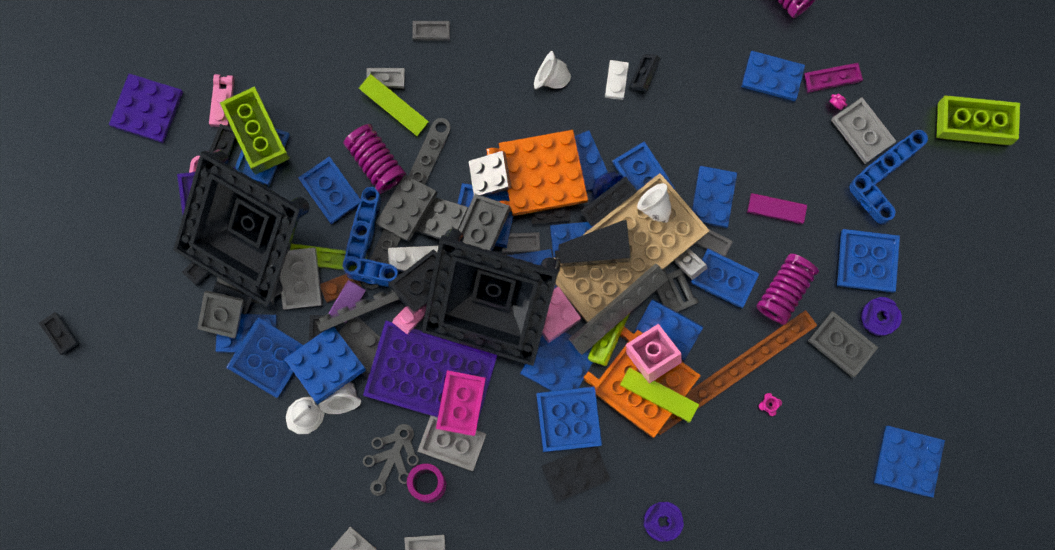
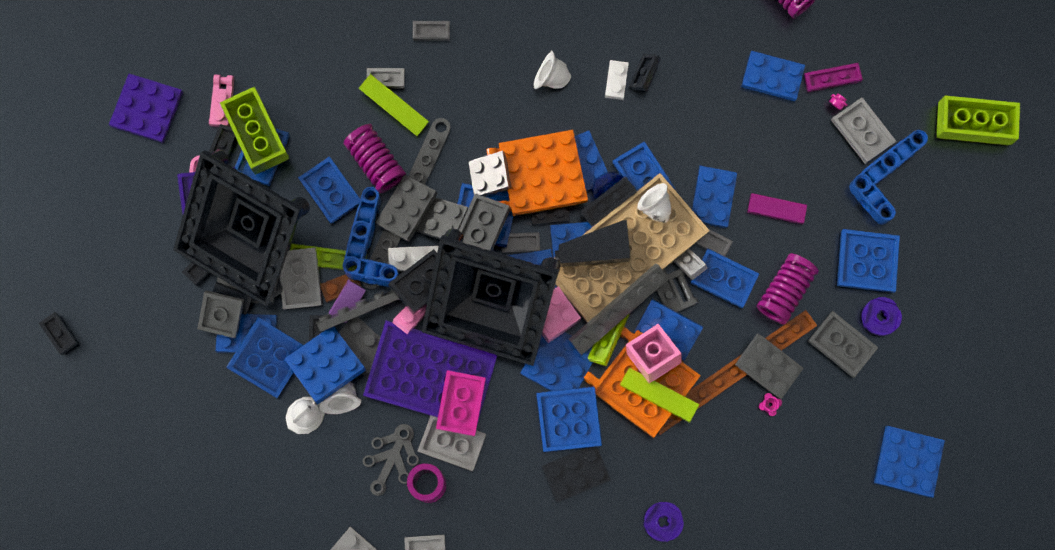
none -> dark grey plate [735,334,803,399]

